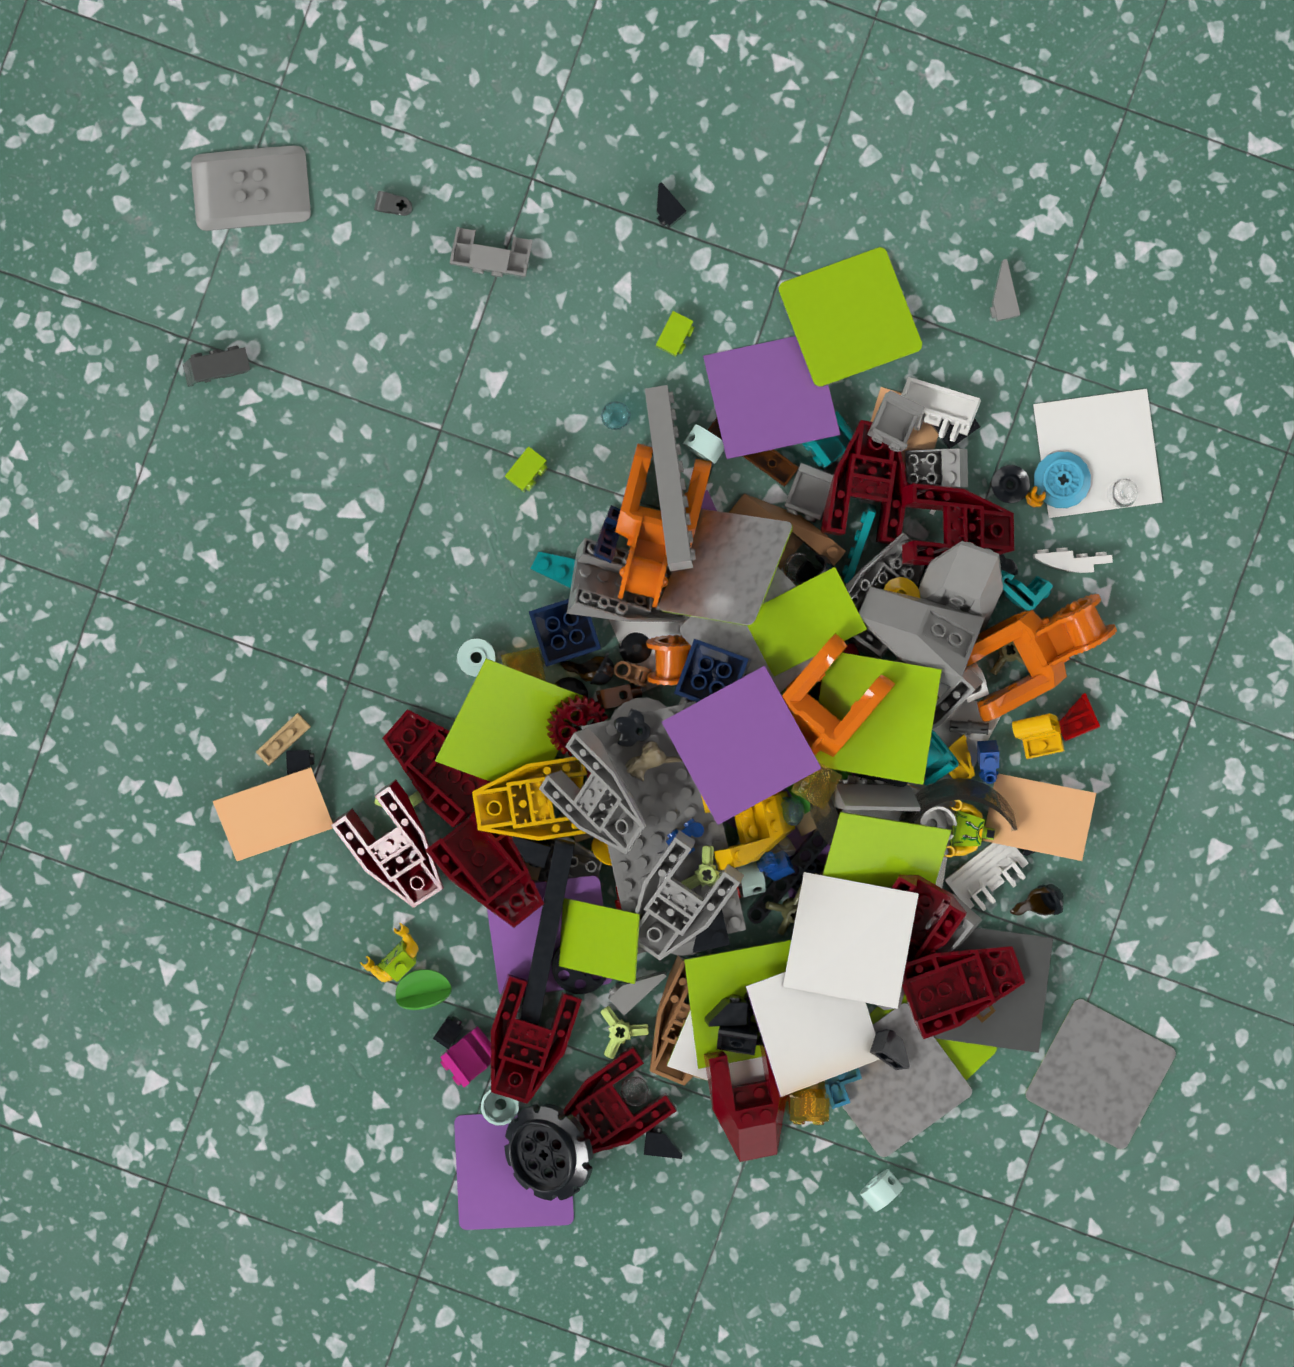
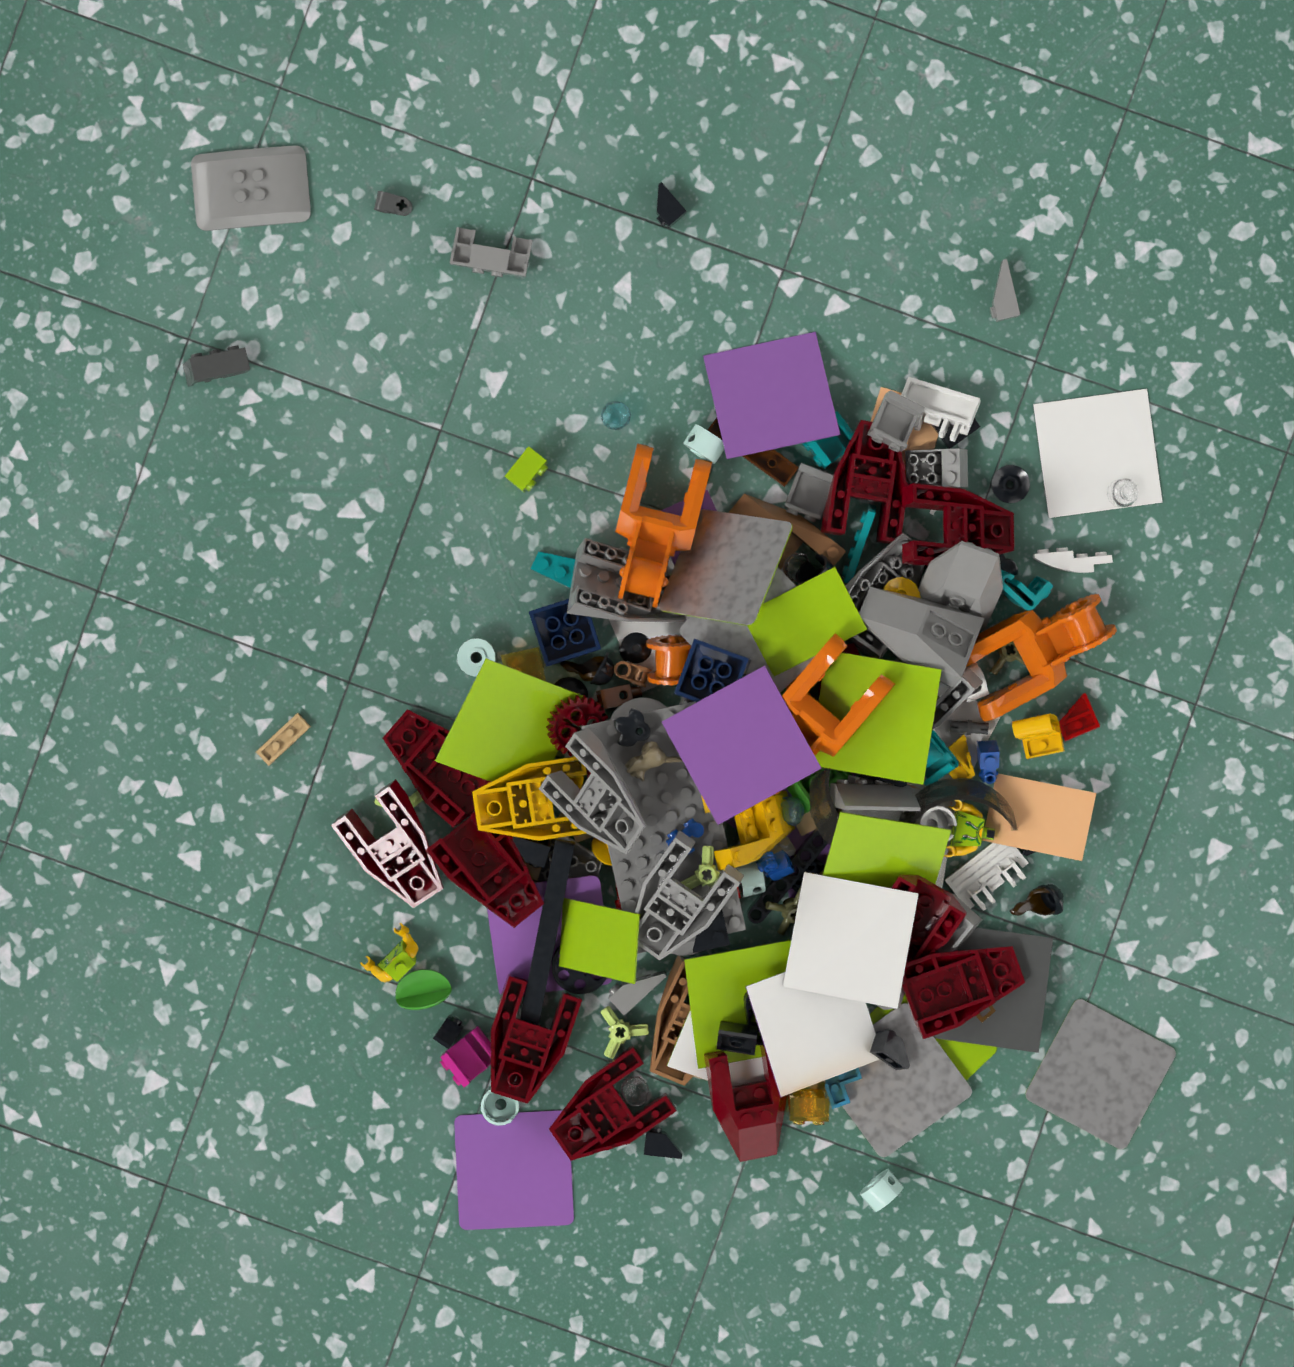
light nougat piece [213,767,333,861] -> none
black slope [286,750,315,775] -> none
black piece [504,1104,593,1201] -> none
dark blue slope [593,505,621,563] -> none
light grey brick [645,385,696,571] -> none
lime brick [656,311,695,357] -> none
black slope [705,995,747,1027] -> none
lime piece [779,247,922,387] -> none
clear yellow slope [791,762,842,810] -> none
light orange plate [1025,486,1046,507] -> none
medium azure piece [1034,452,1091,508] -> none

